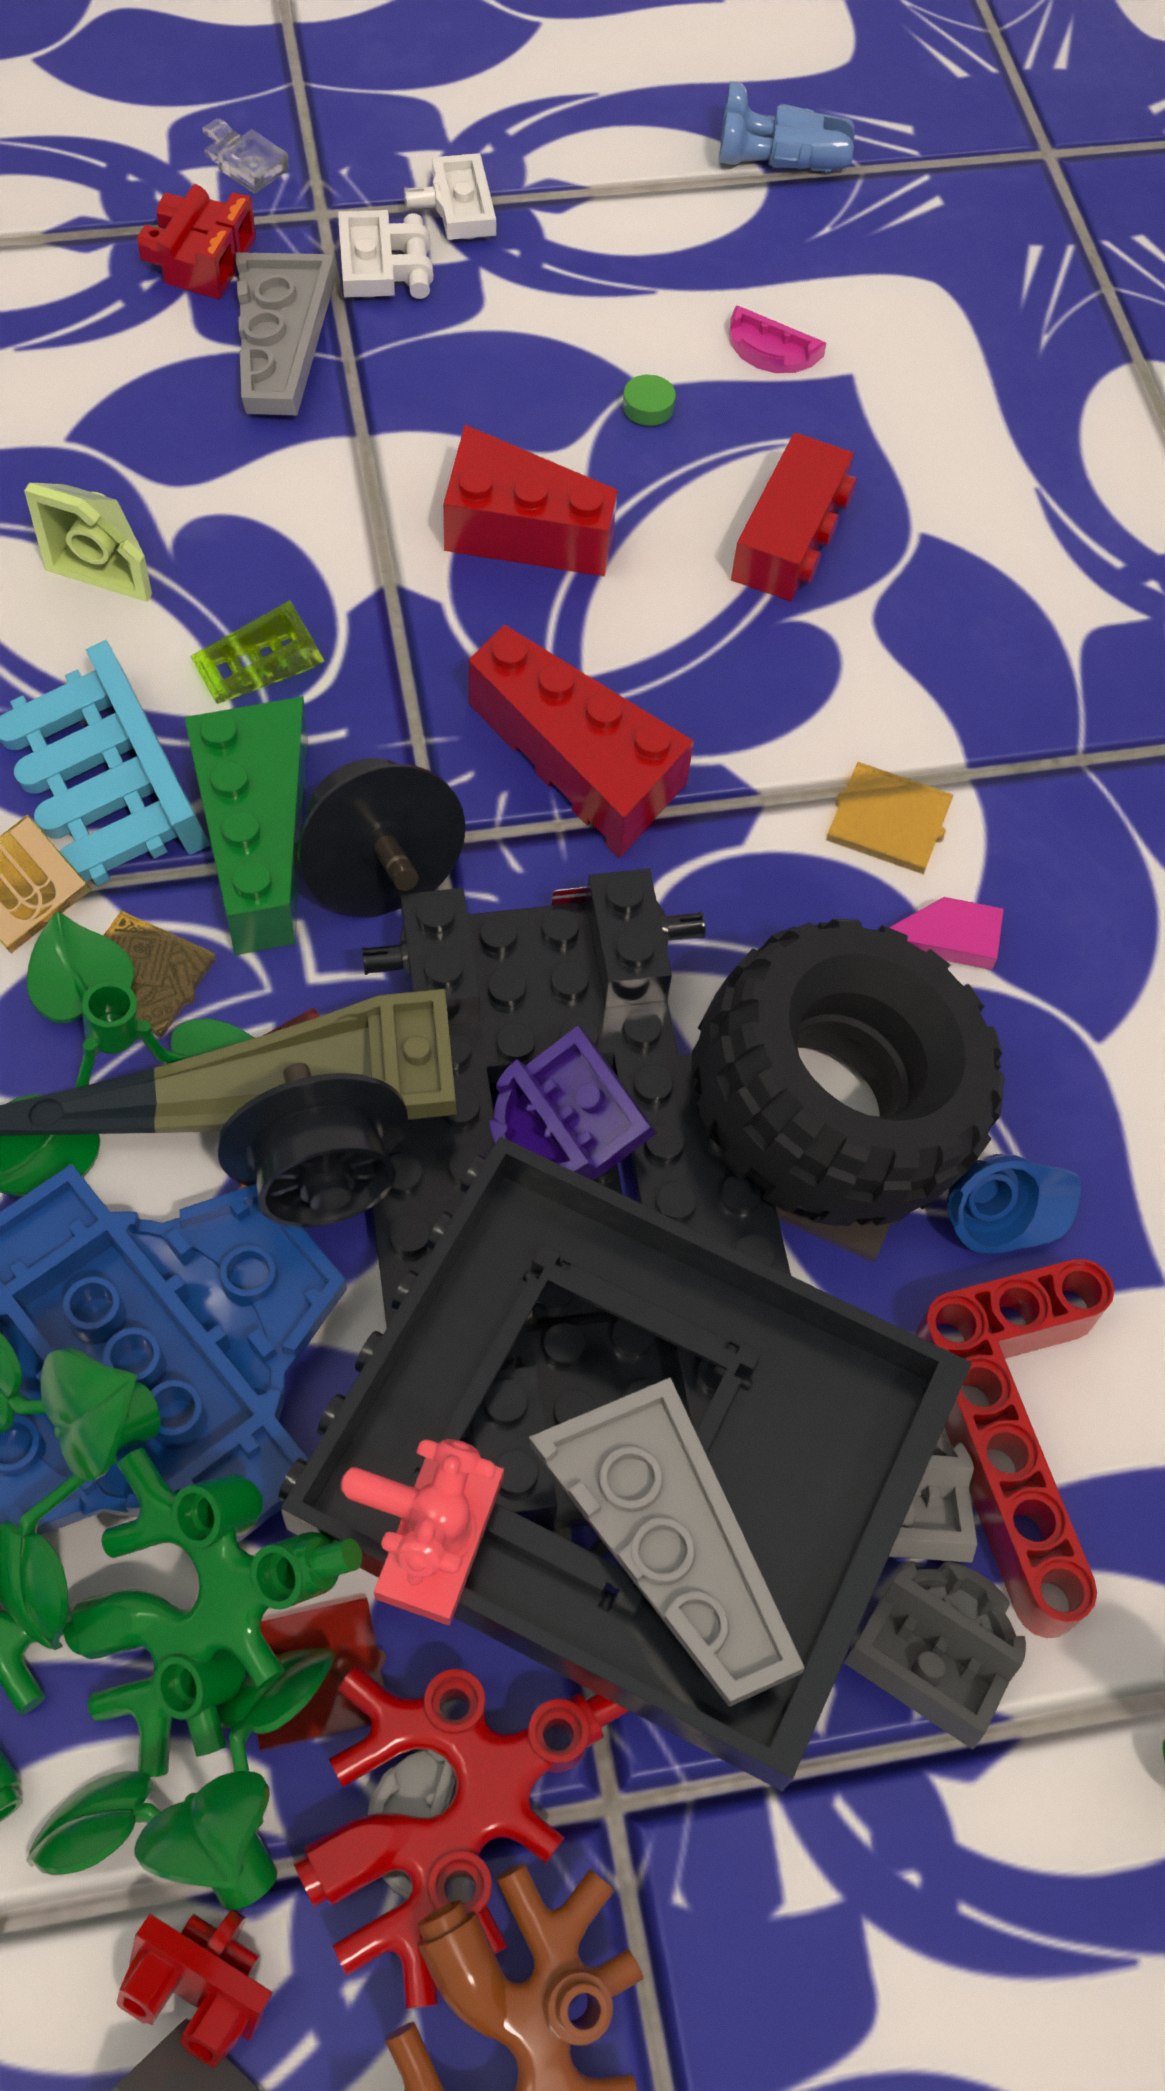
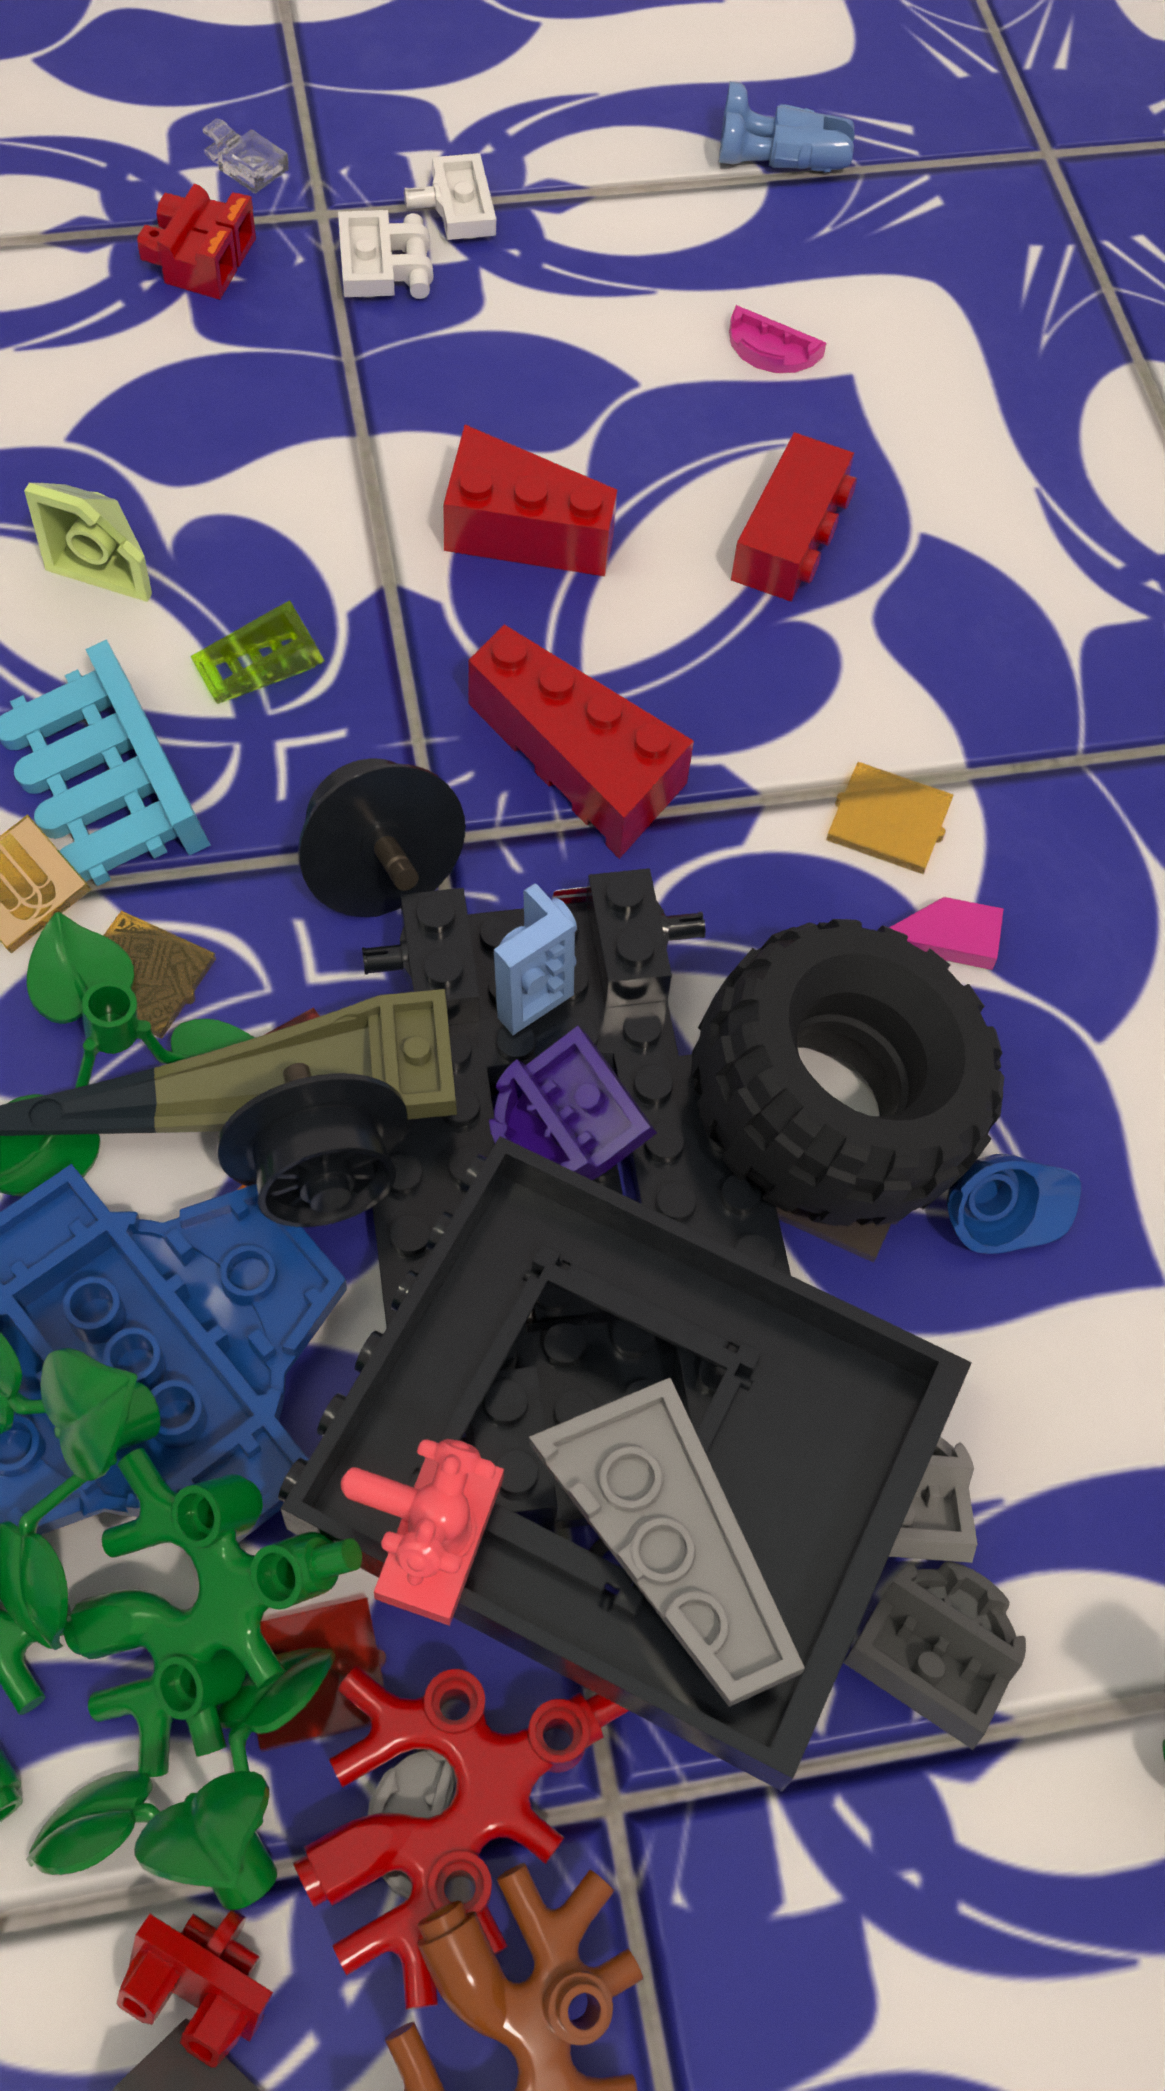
green wedge [184,696,308,955] -> none
light grey wing [236,252,338,415] -> none
bright green tile [623,374,676,426] -> none
red beam [915,1259,1114,1638] -> none
none -> light blue bracket [494,884,577,1035]

